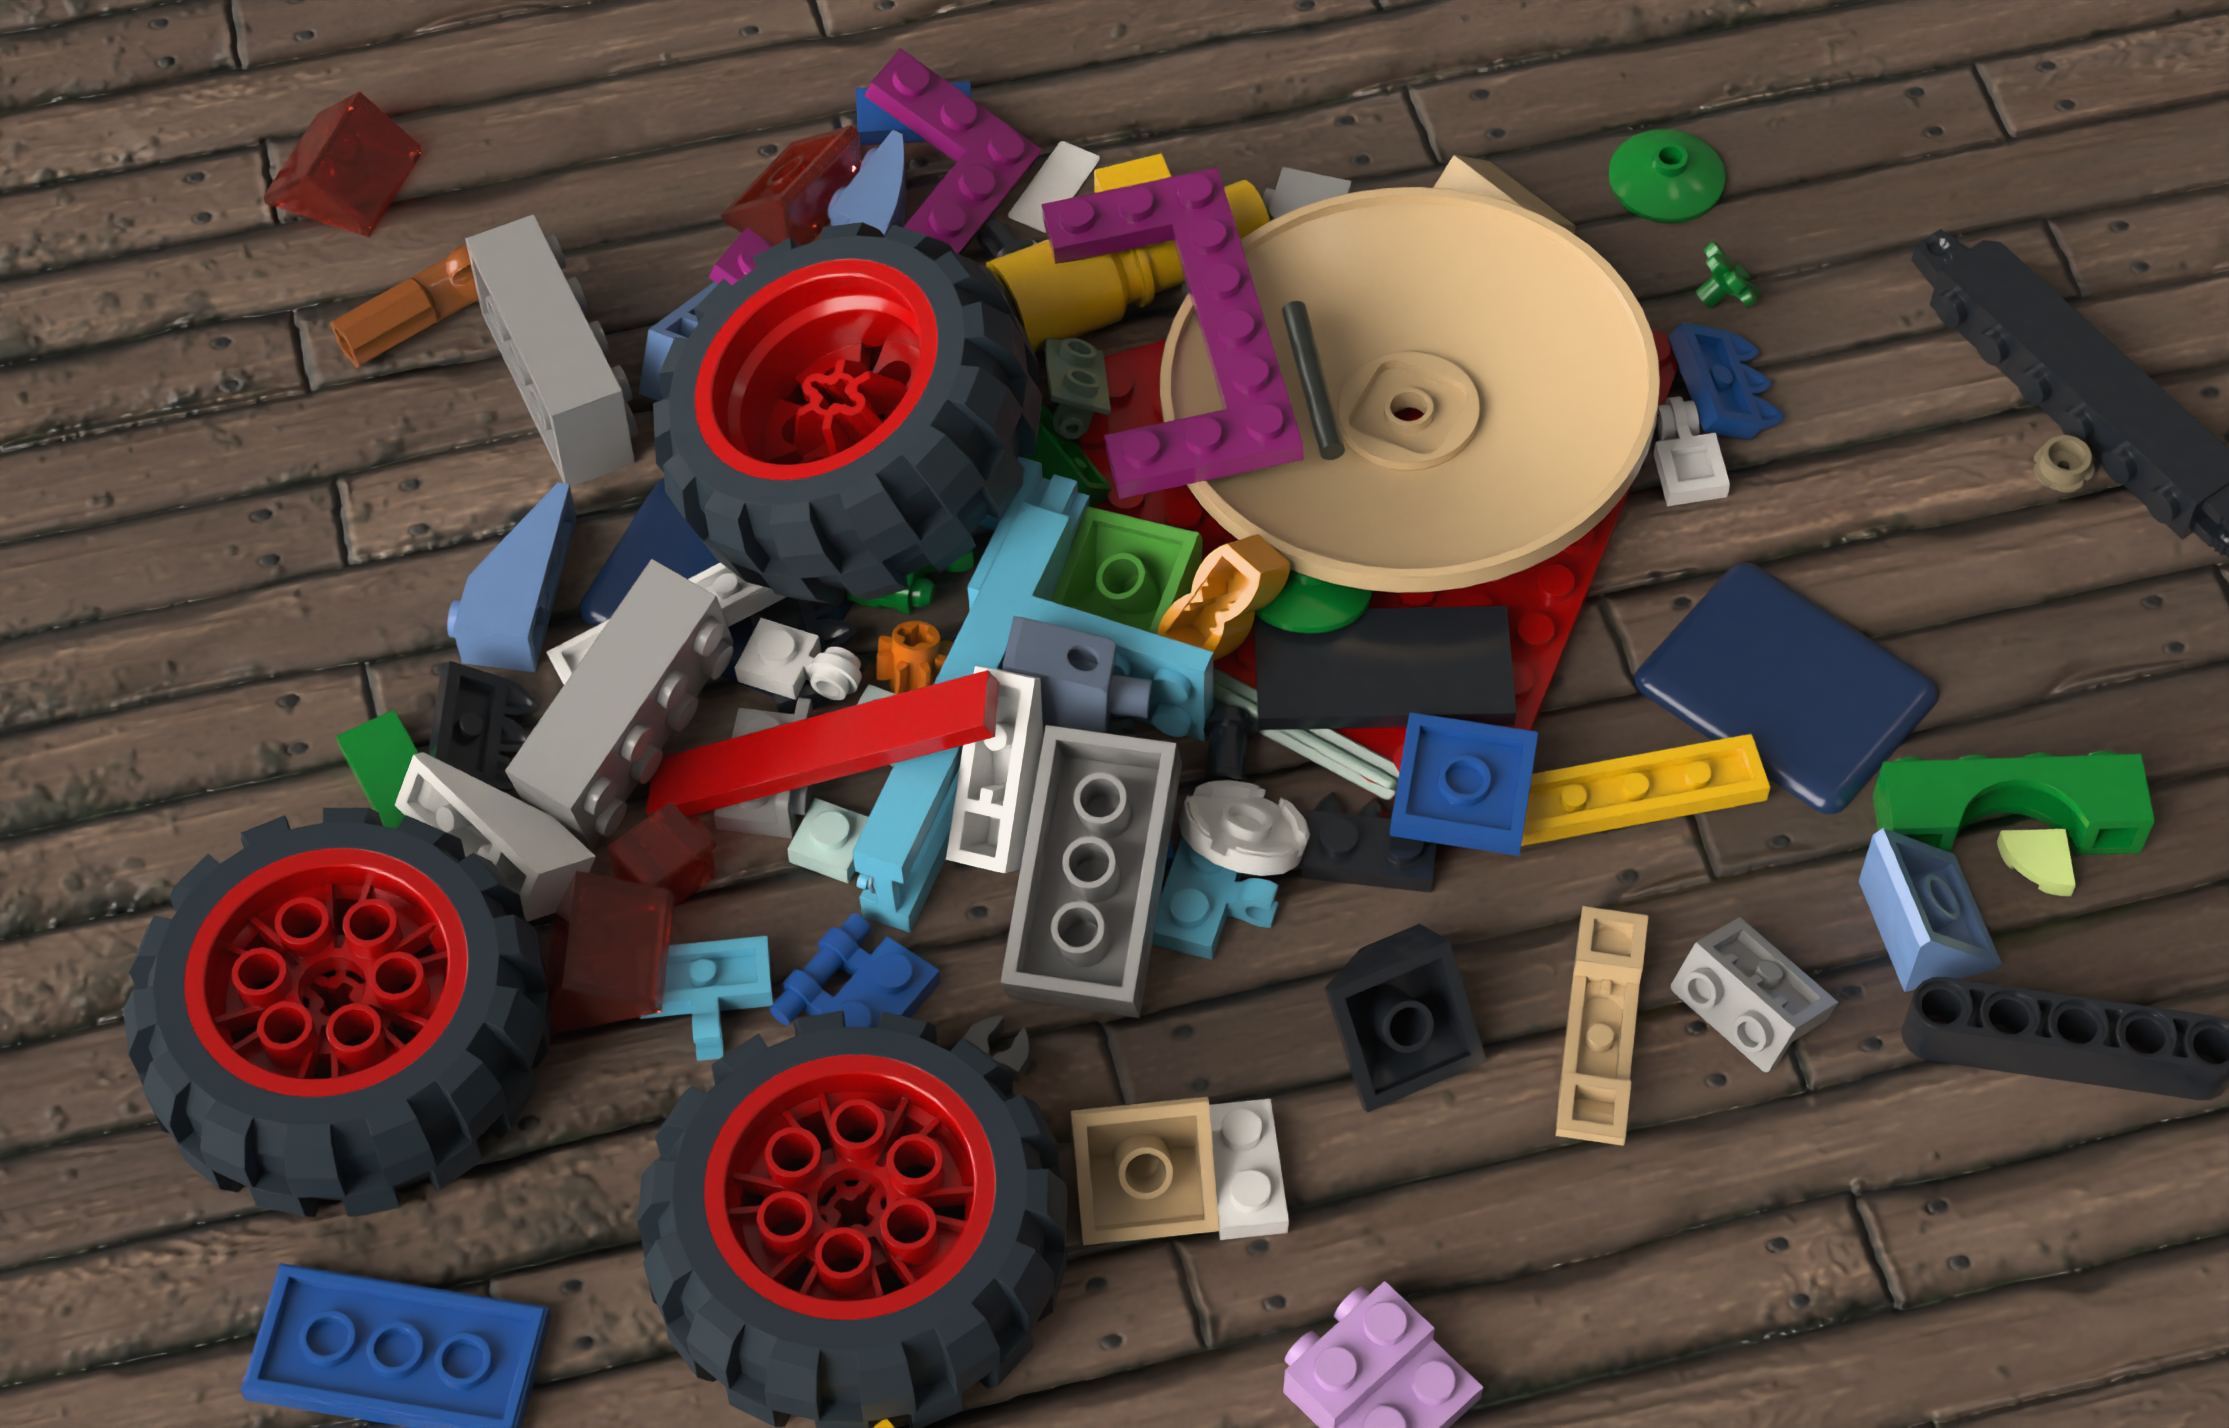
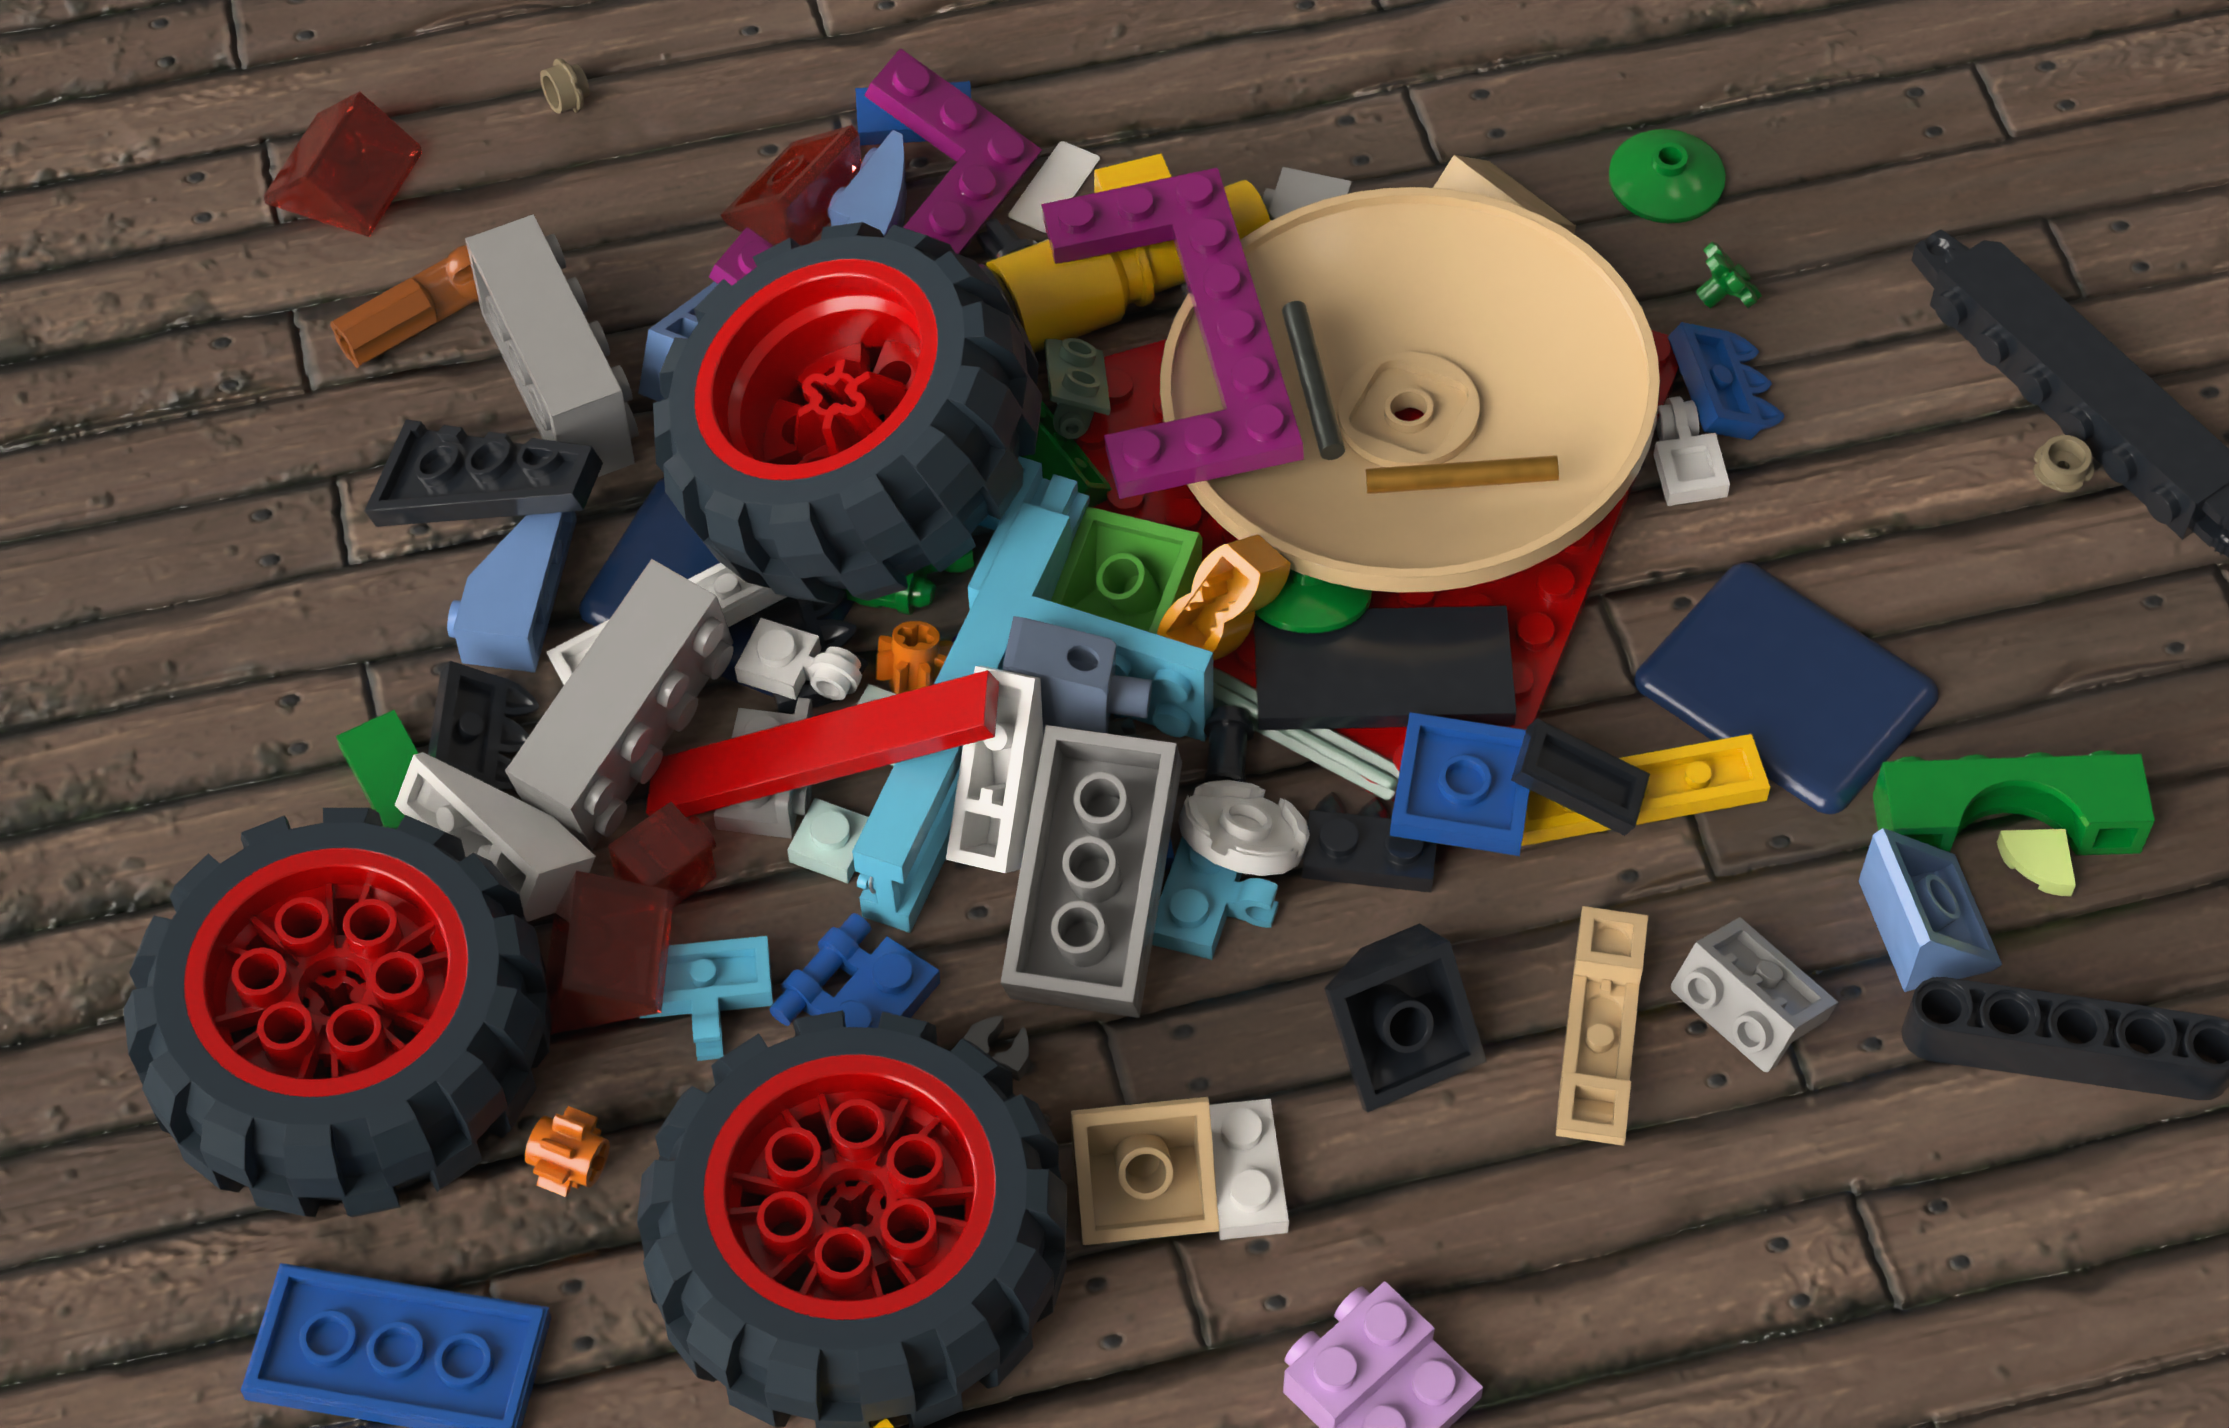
none -> black wing [364,419,603,527]
none -> orange gear [525,1106,610,1197]
none -> dark tan plate [540,58,590,114]
none -> pearl gold bar [1365,455,1559,494]
none -> black tile [1511,718,1650,836]

